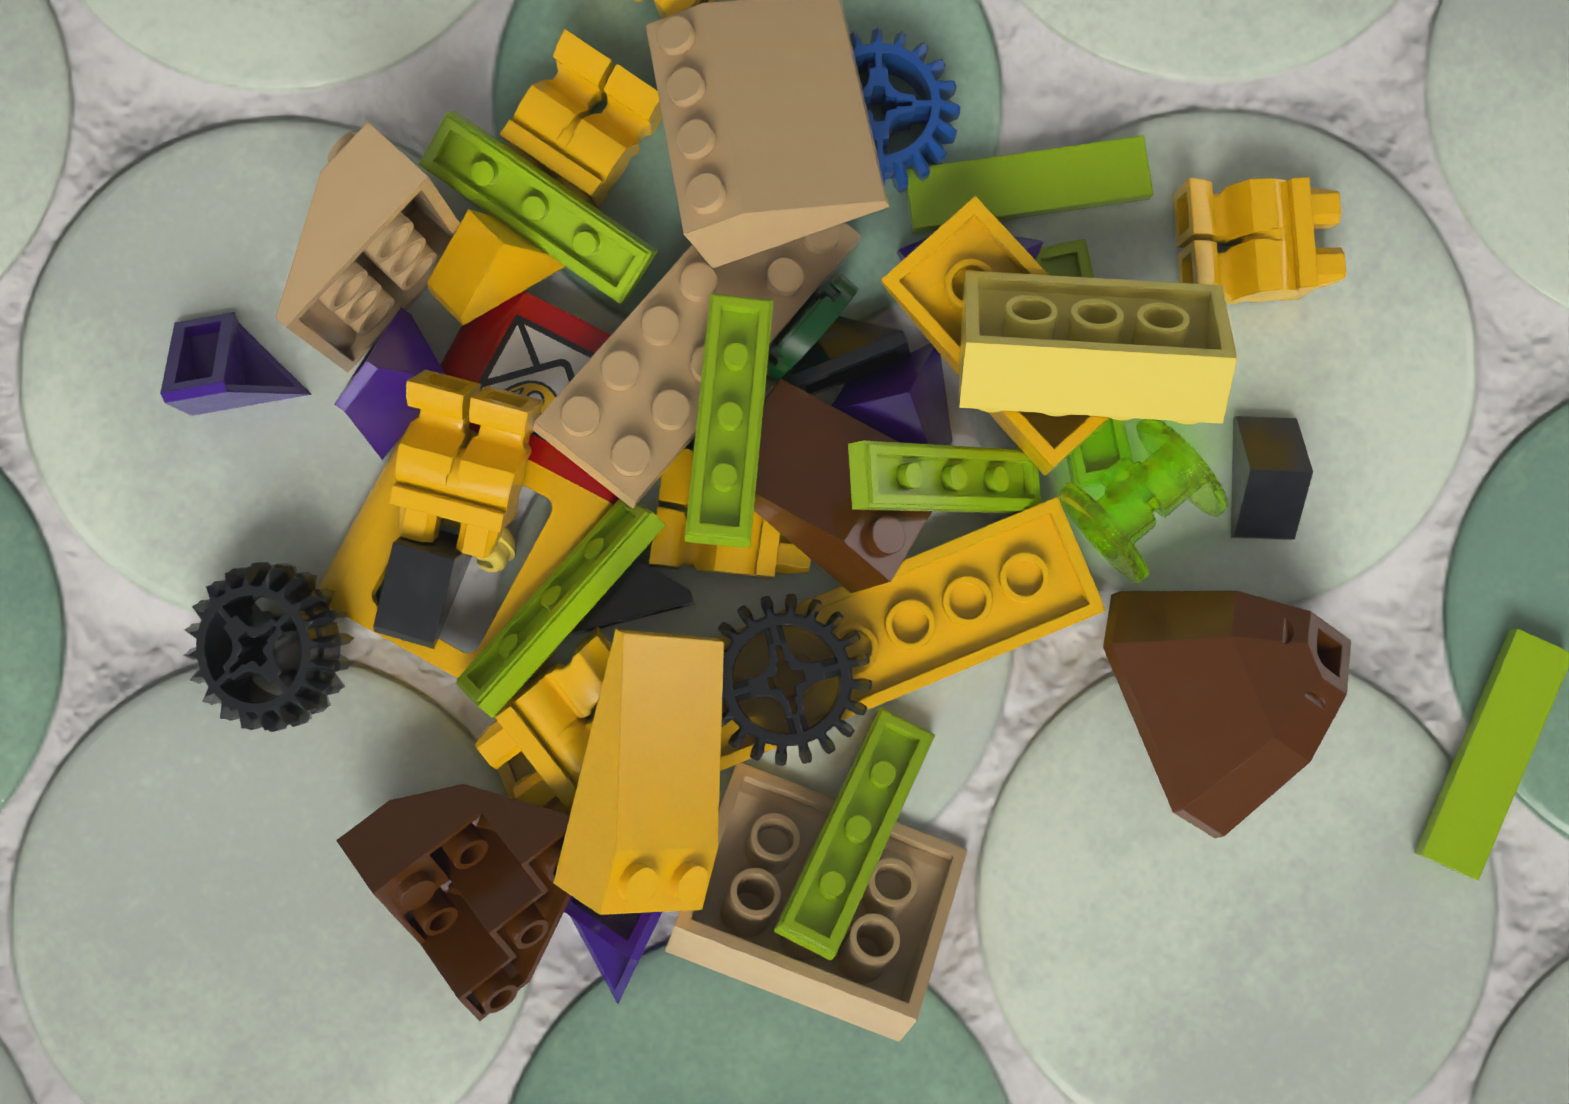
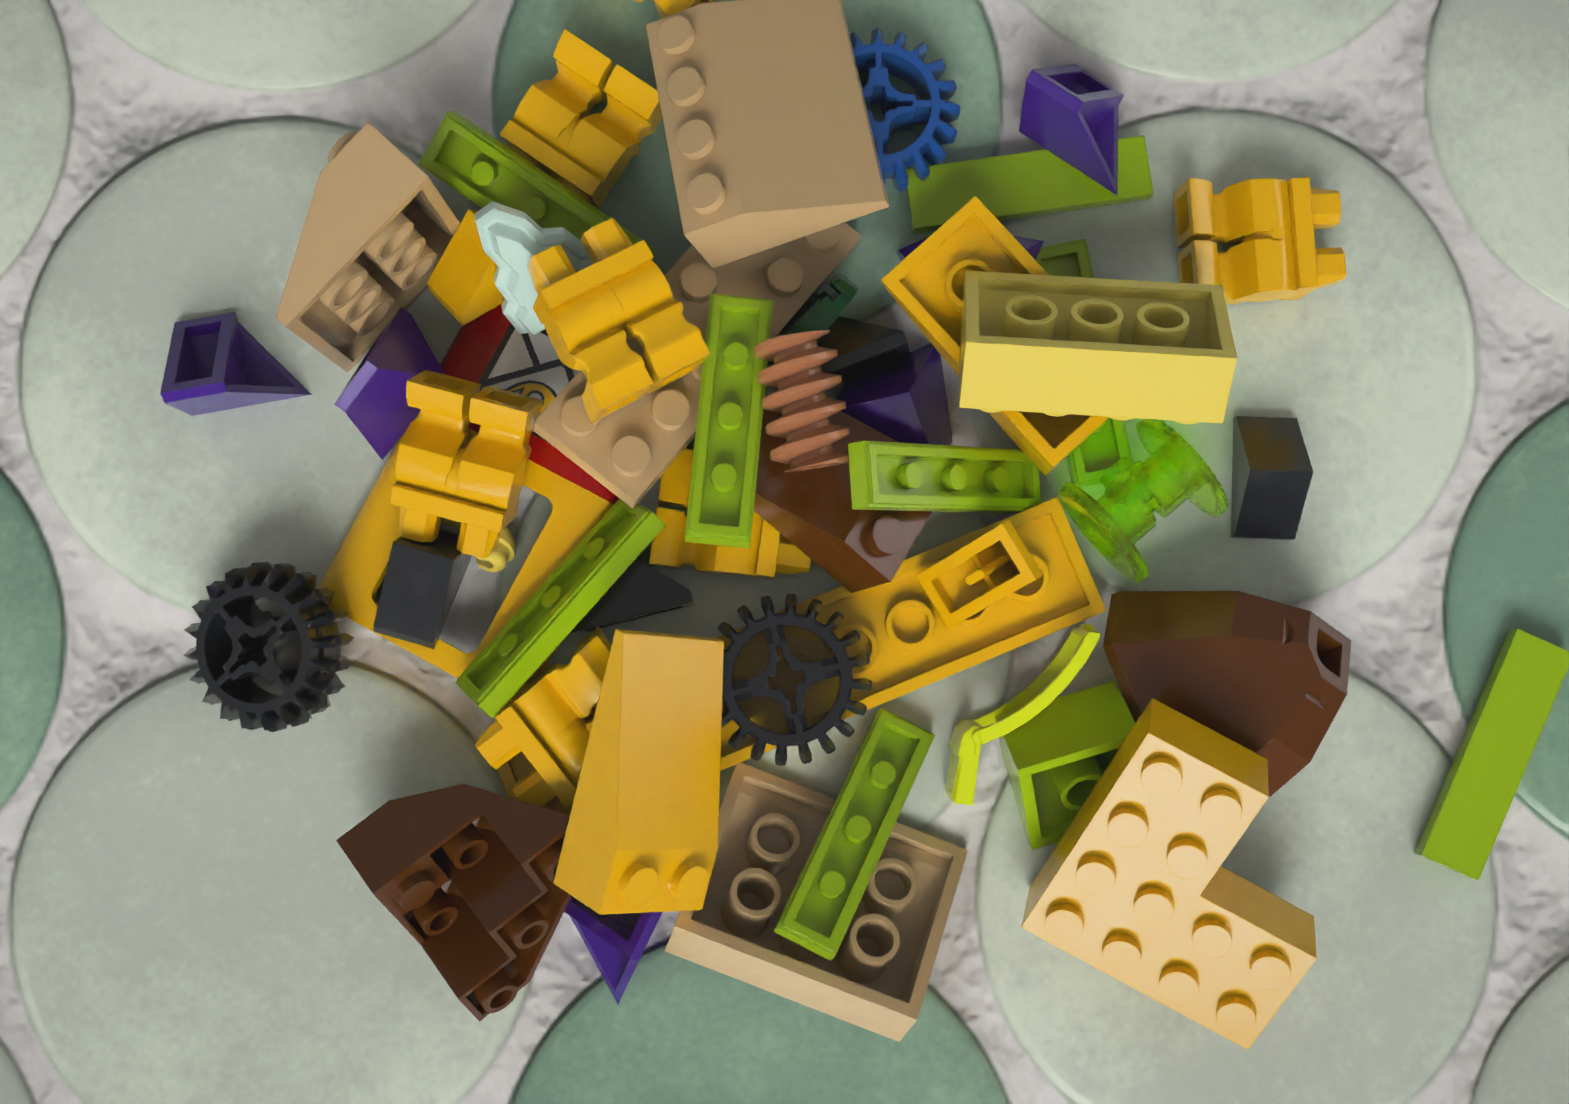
none -> light aqua rock [474,201,593,335]
none -> yellow hips [527,218,711,424]
none -> nougat piece [753,330,850,472]
none -> yellow slope [916,520,1042,629]
none -> neon yellow piece [945,624,1100,806]
none -> lime slope [995,681,1136,850]
none -> dark purple slope [1019,64,1124,195]
none -> yellow brick [1021,698,1317,1049]

